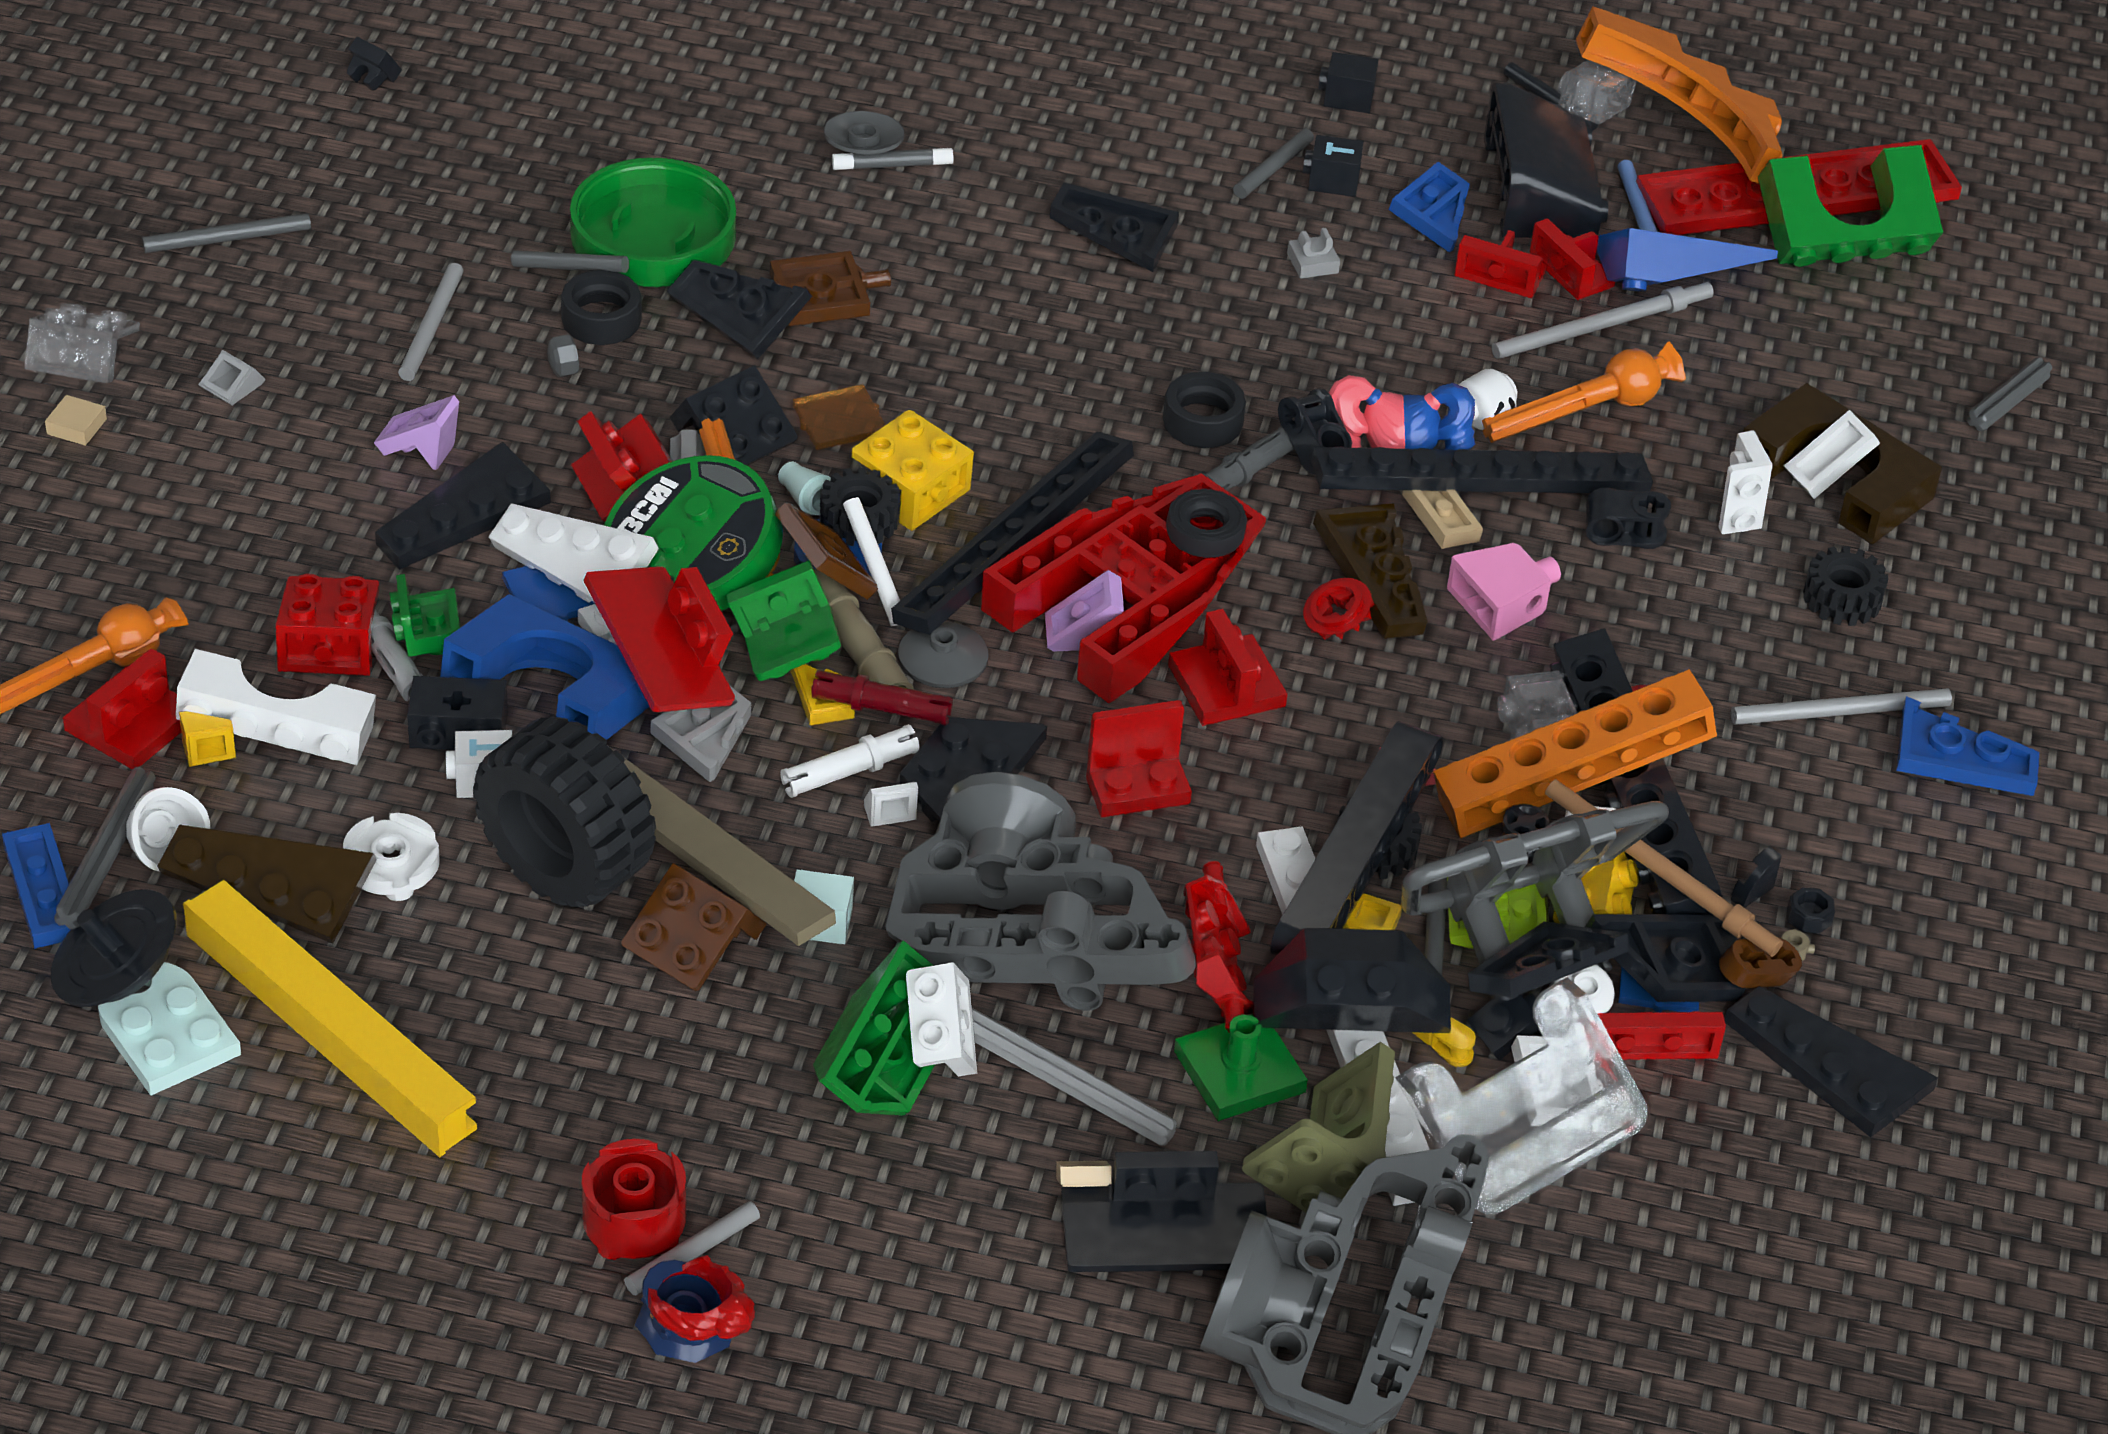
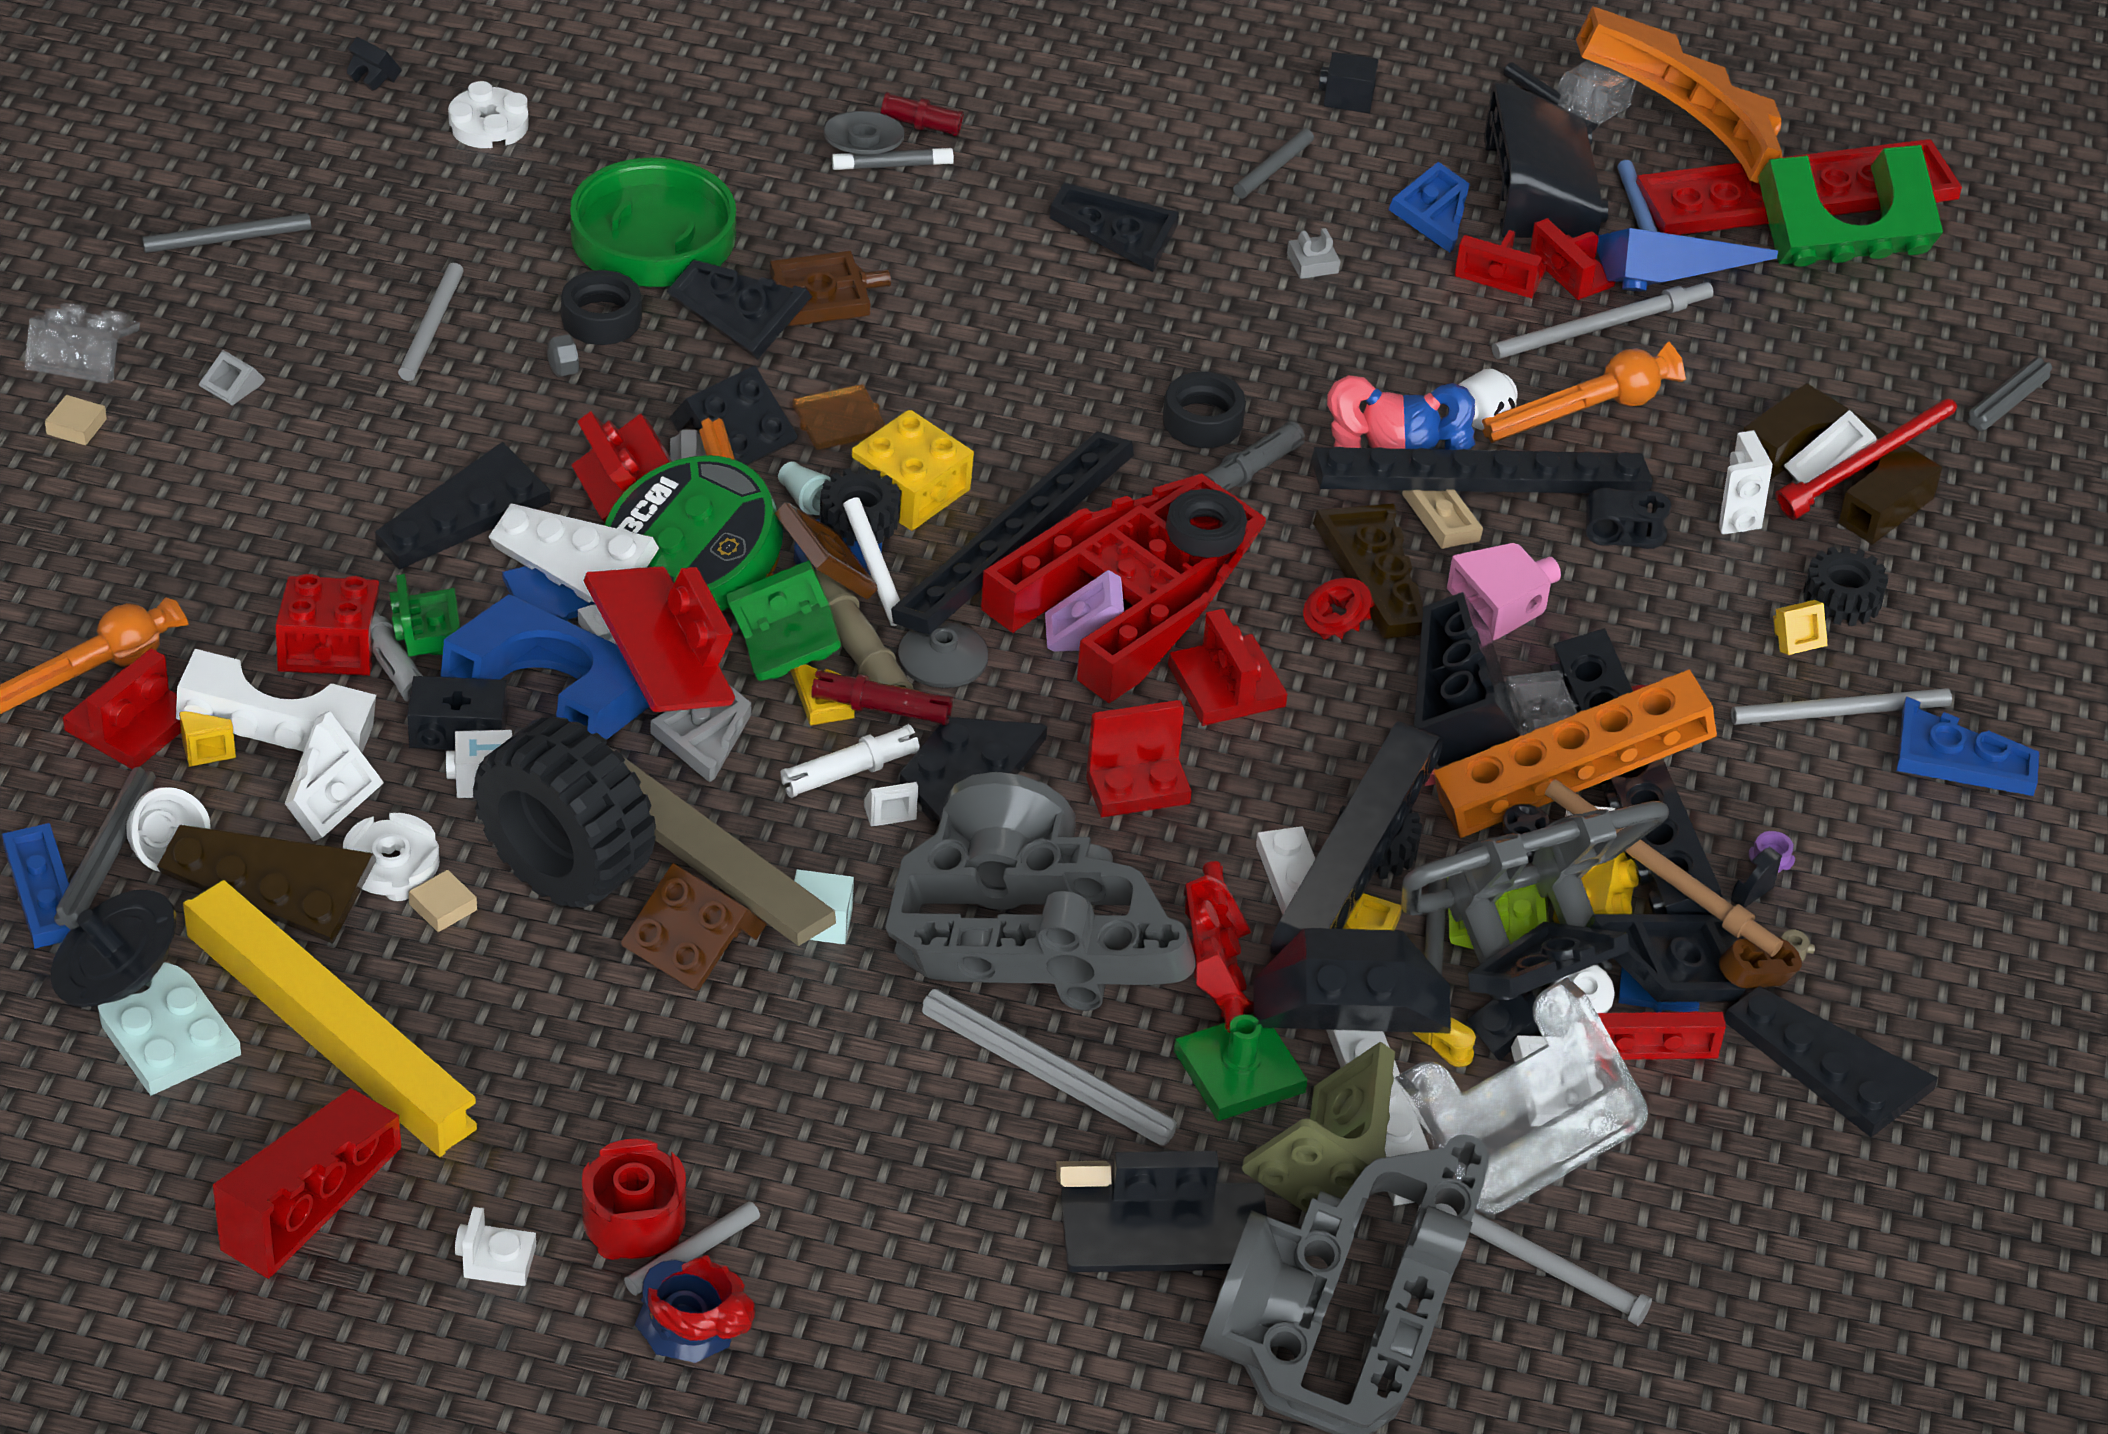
lavender slope [374,395,459,470] -> none
dark grey bar [511,250,629,273] -> none
green wedge [813,940,935,1116] -> none
white bracket [906,962,977,1077] -> none
black piece [1278,388,1352,475] -> none
black brick [1303,135,1364,197] -> none
black tile [1787,887,1835,934] -> none
none -> red wedge [213,1088,401,1279]
none -> white wing [285,711,384,841]
none -> tan tile [409,870,477,932]
none -> white plate [448,81,529,148]
none -> white bracket [455,1207,536,1286]
none -> dark red pin [880,92,964,137]
none -> black wedge [1414,592,1521,766]
none -> light grey bar [1436,1203,1652,1326]
none -> medium lavender plate [1749,831,1795,873]
none -> yellow tile [1773,600,1828,655]
none -> red piece [1775,398,1957,521]

